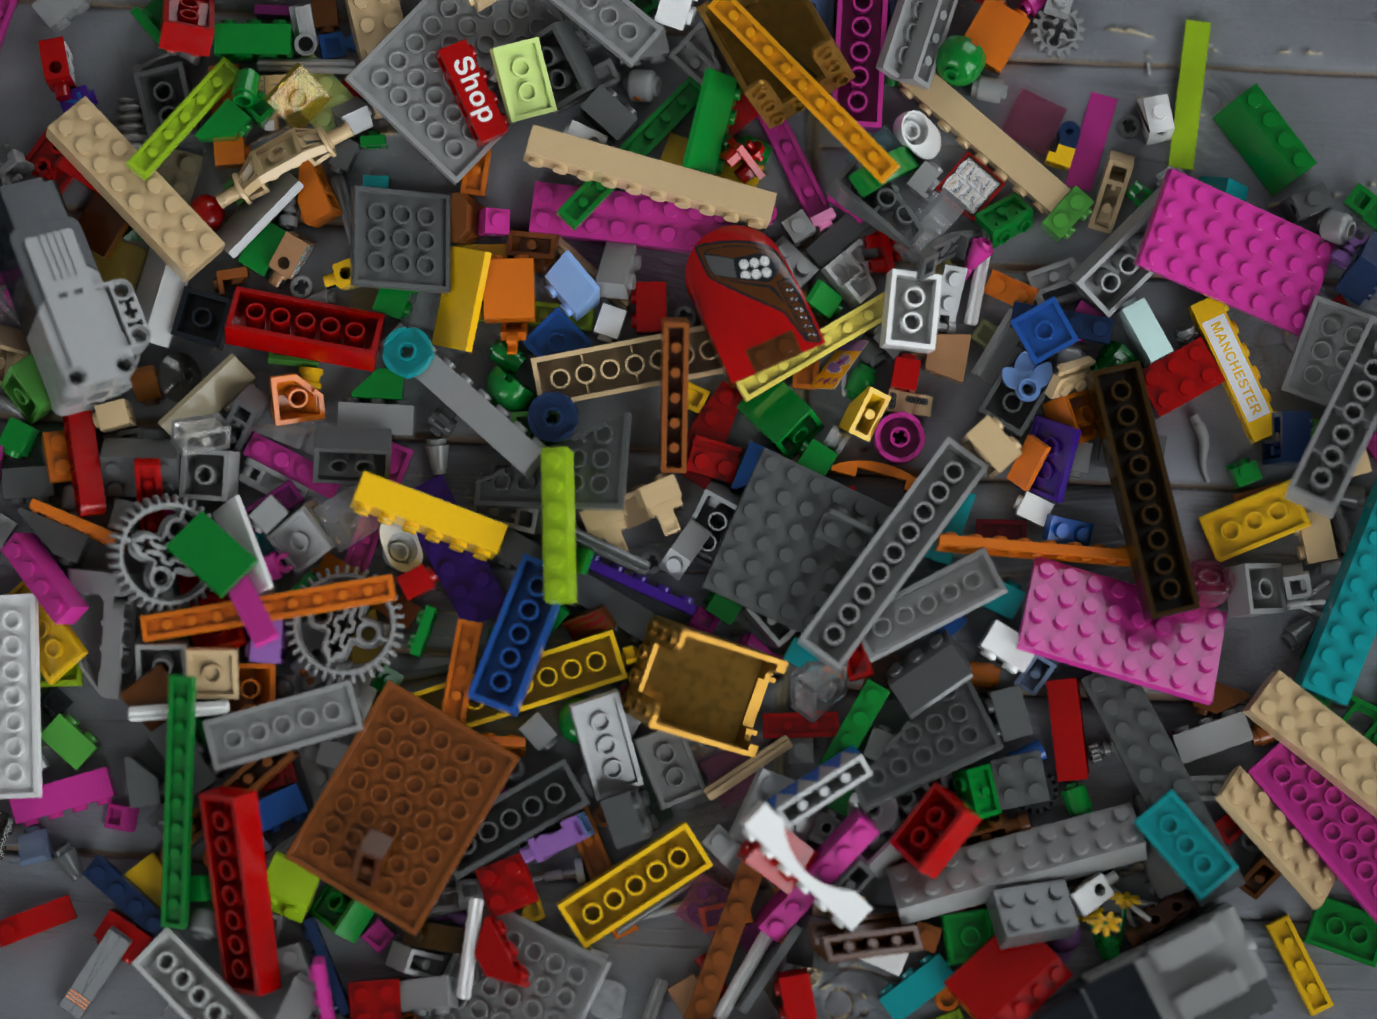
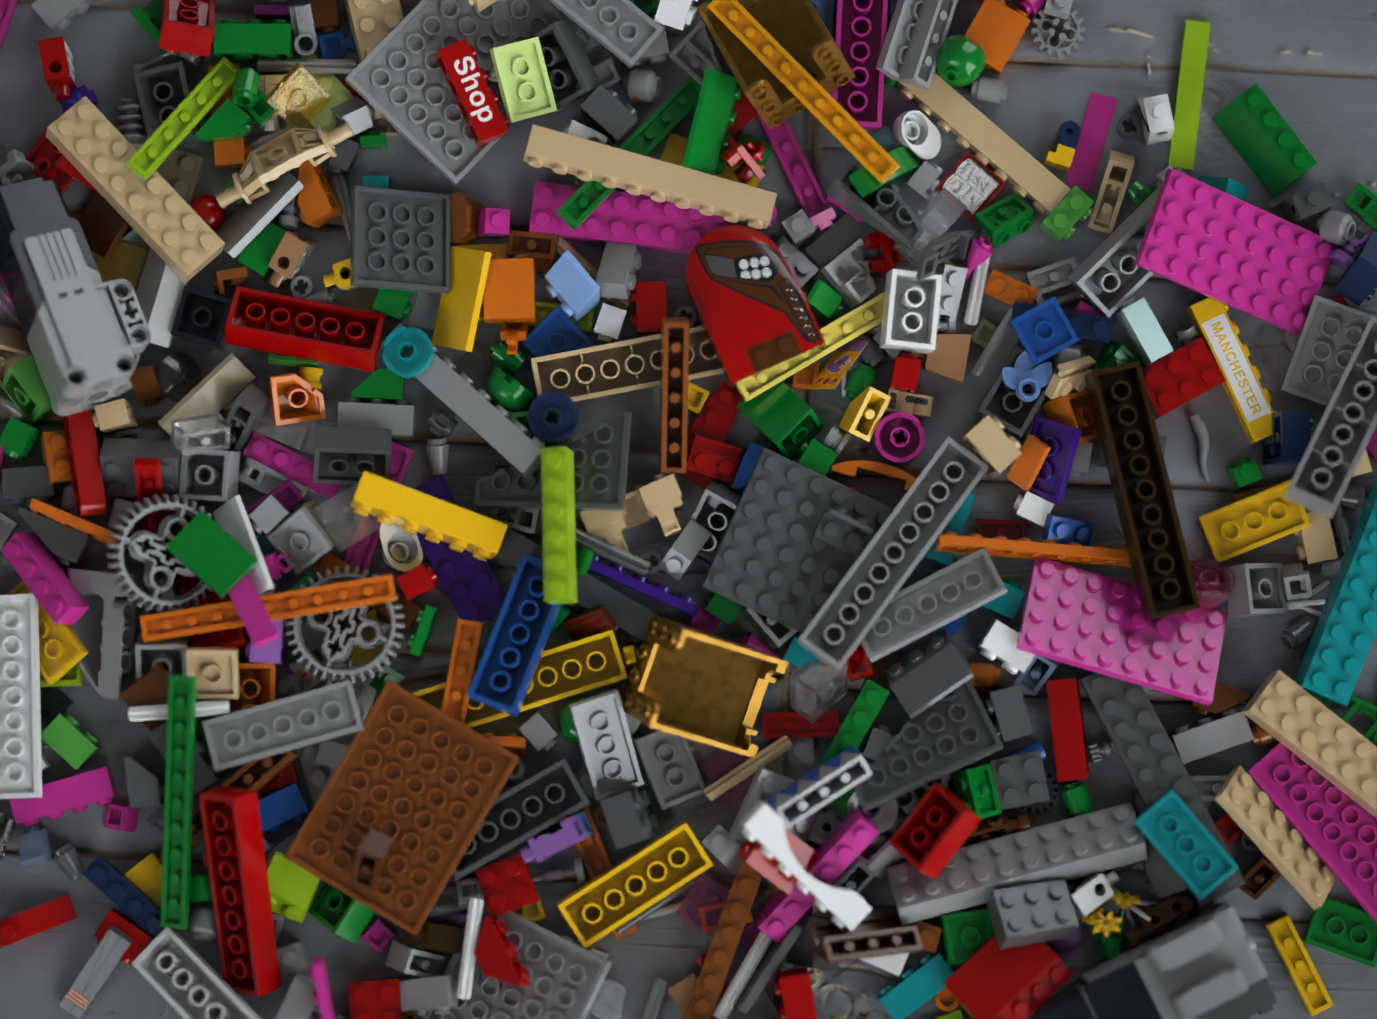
dark blue plate [301,916,350,1016] -> none
orange plate [460,148,492,197] -> none
clear pink tile [1002,88,1067,155] -> none

